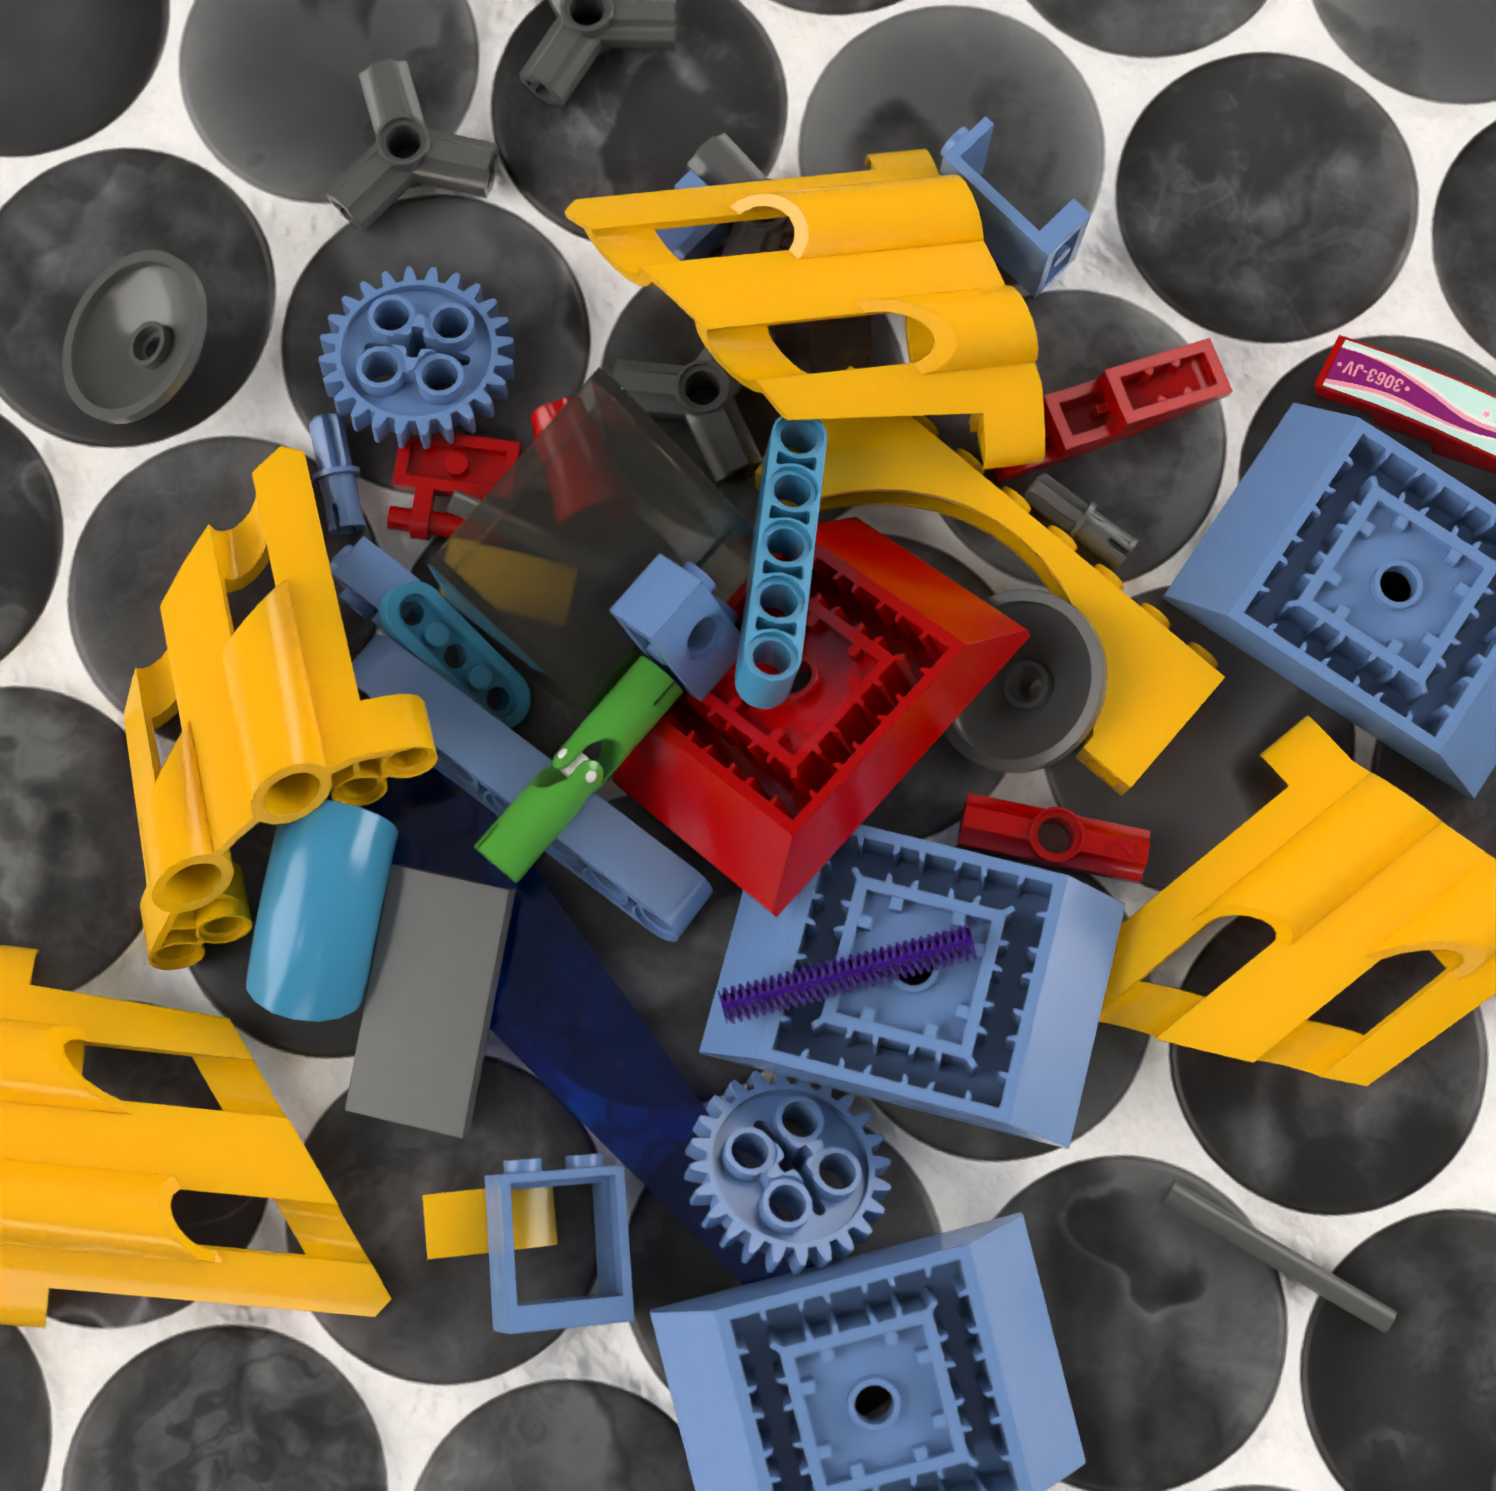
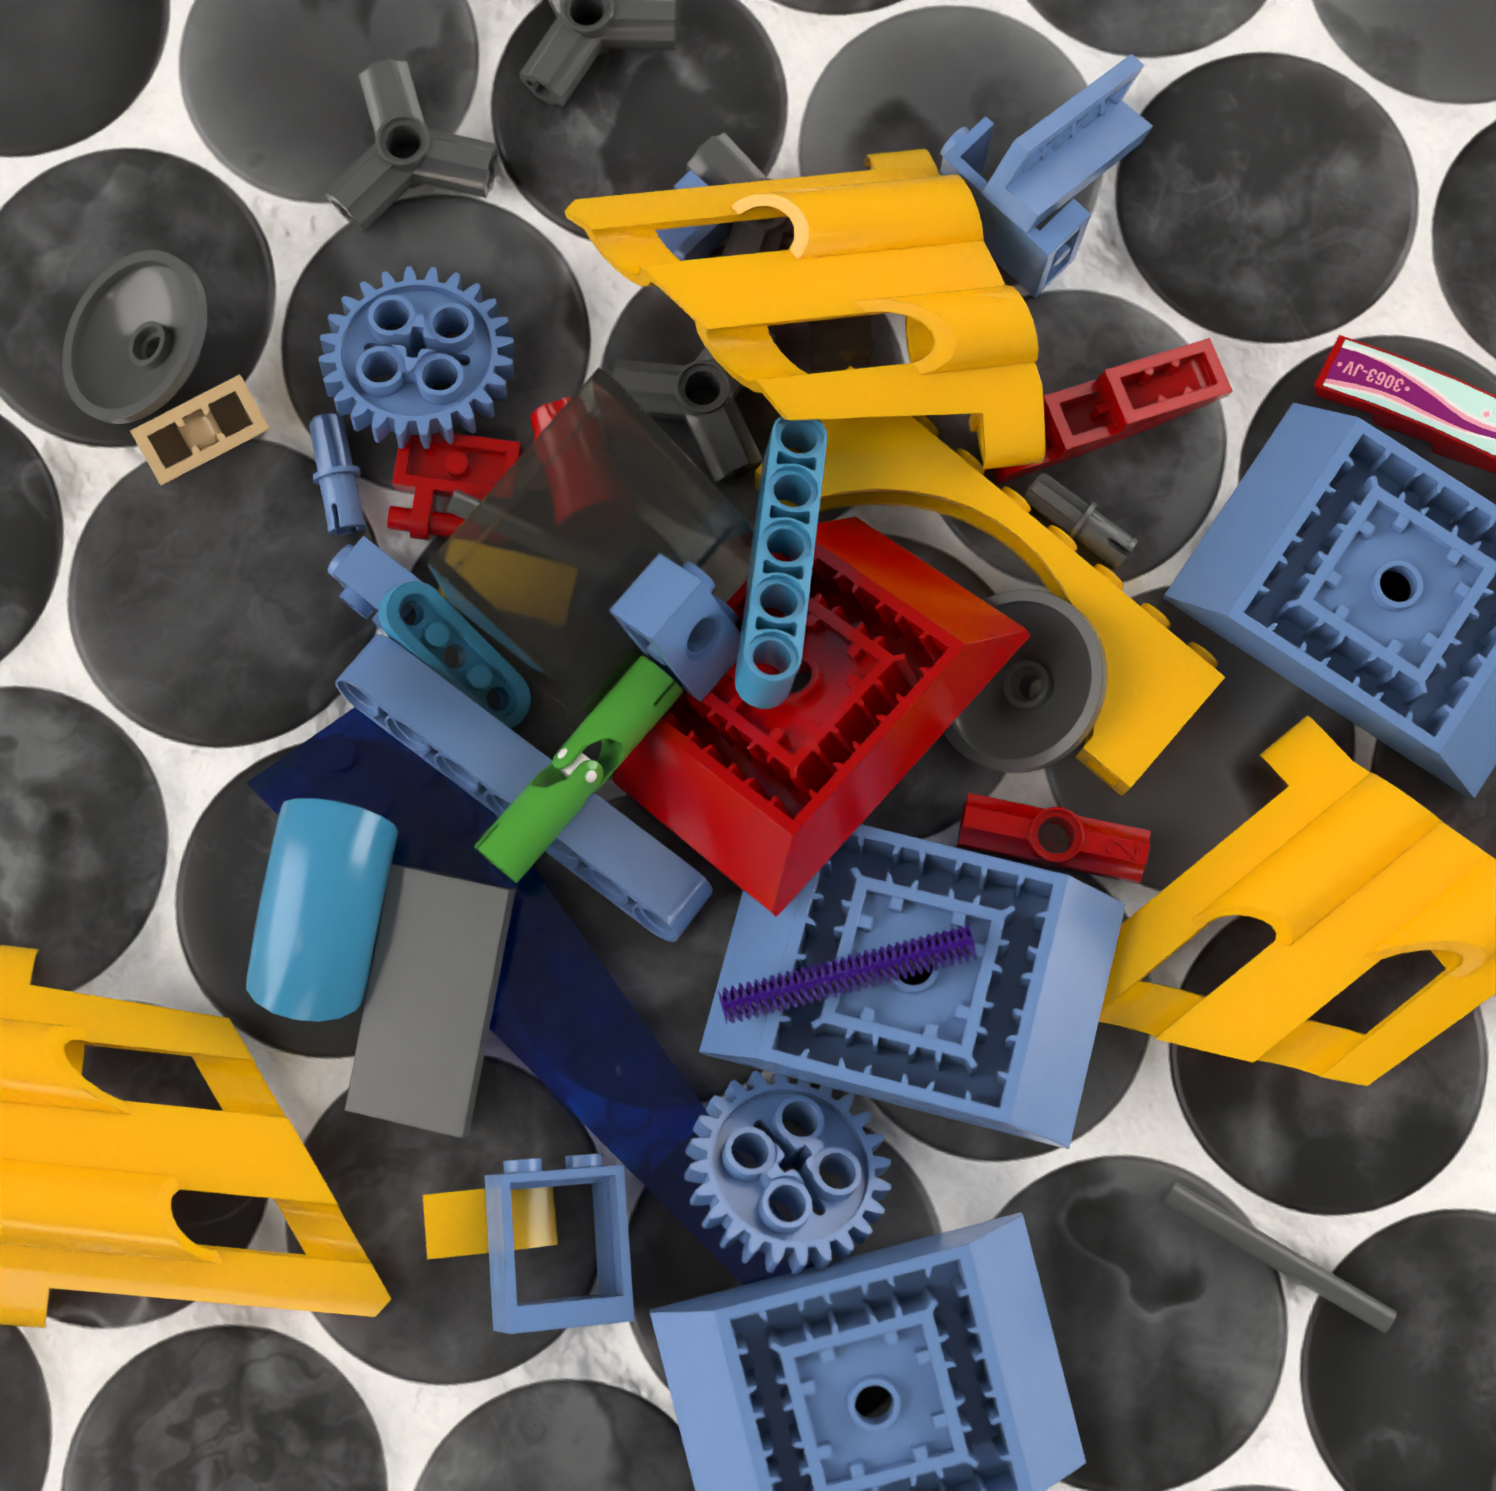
yellow panel [124,446,438,970] -> none
none -> tan brick [130,374,270,485]
none -> medium blue fence [981,54,1153,233]

